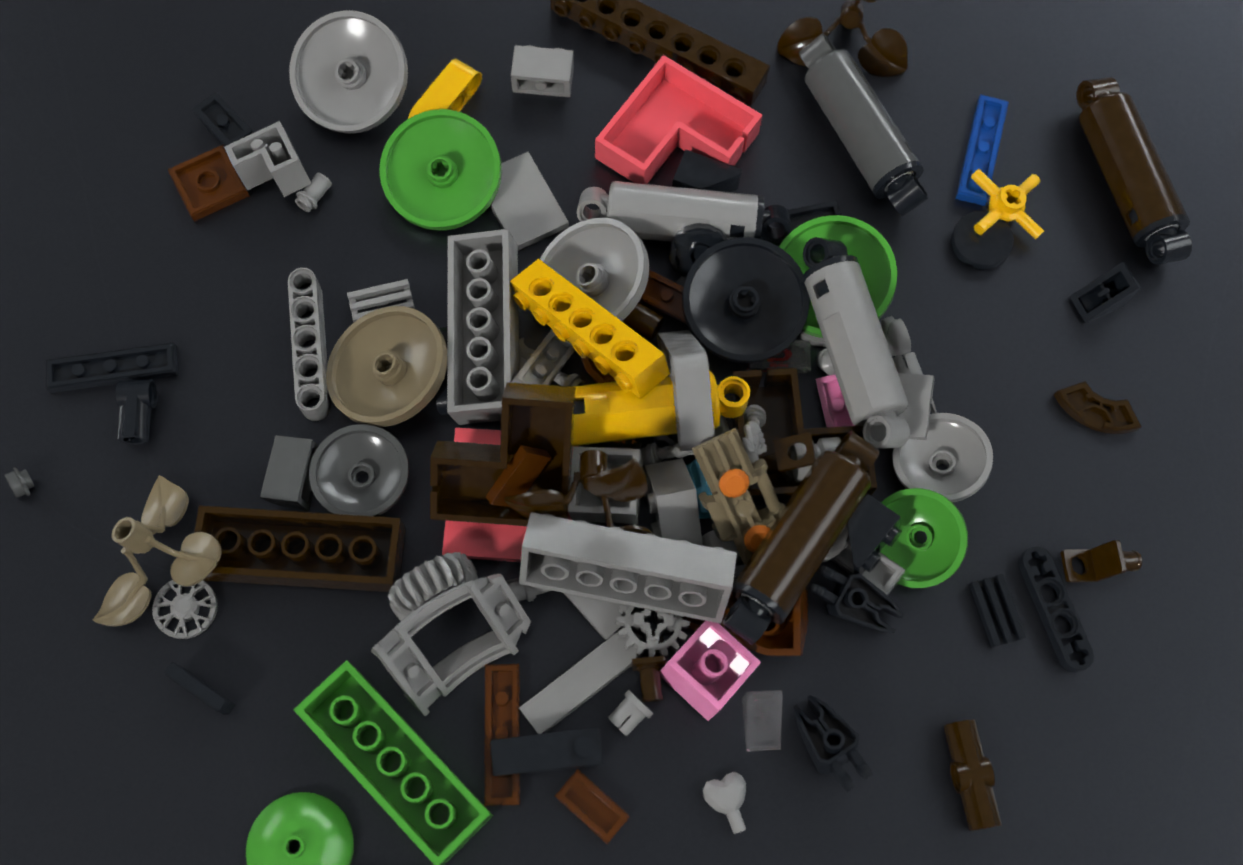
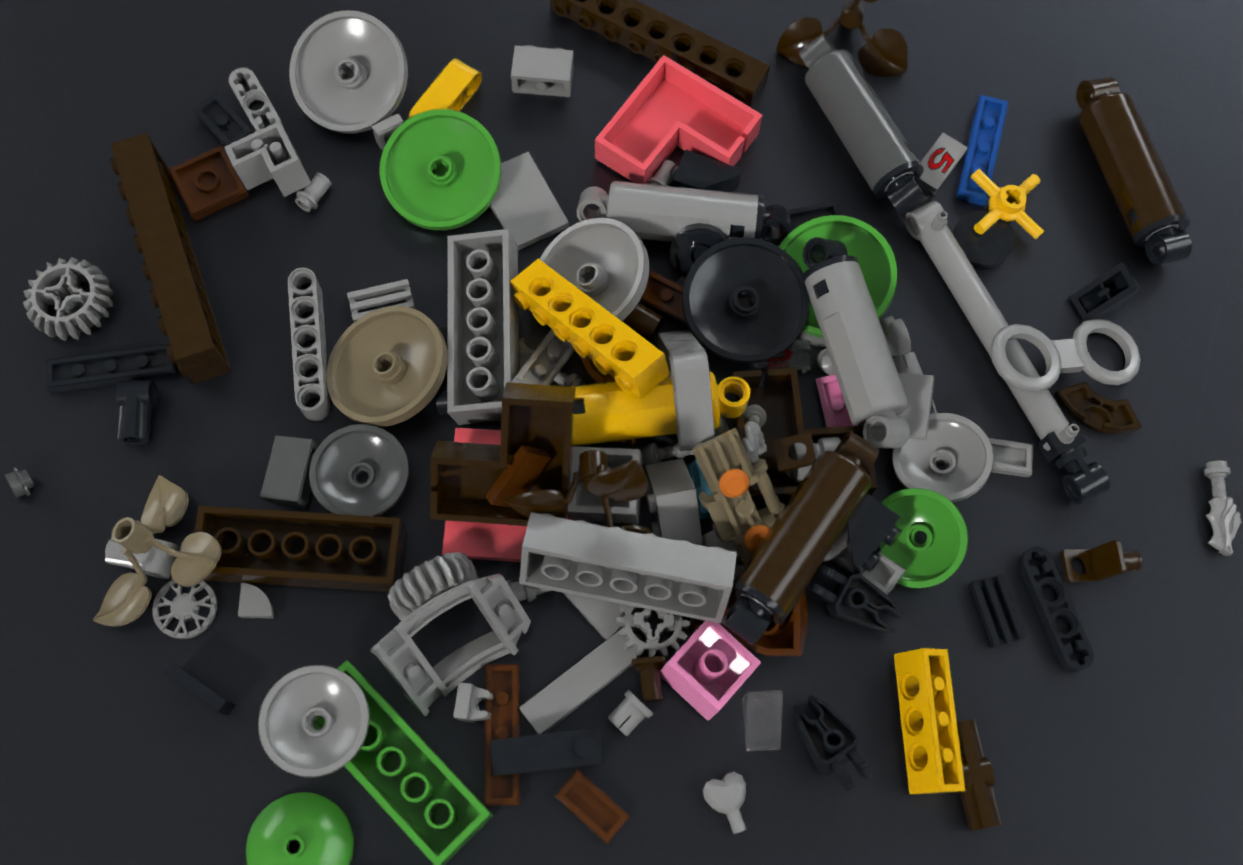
none -> light grey gear [23,257,114,341]
none -> light grey piece [105,538,179,579]
none -> dark brown brick [110,132,231,384]
none -> light grey beam [229,68,284,132]
none -> light grey tile [238,583,274,619]
none -> light grey dish [258,665,369,777]
none -> light grey tile [372,113,403,150]
none -> light grey tile [453,683,493,723]
none -> light grey pin [646,160,678,186]
none -> yellow brick [894,648,965,794]
none -> light grey piece [905,201,1110,504]
none -> light grey tile [918,132,968,195]
none -> light grey tile [988,438,1033,478]
none -> light grey bar [990,319,1141,392]
none -> light grey piece [1204,461,1242,556]

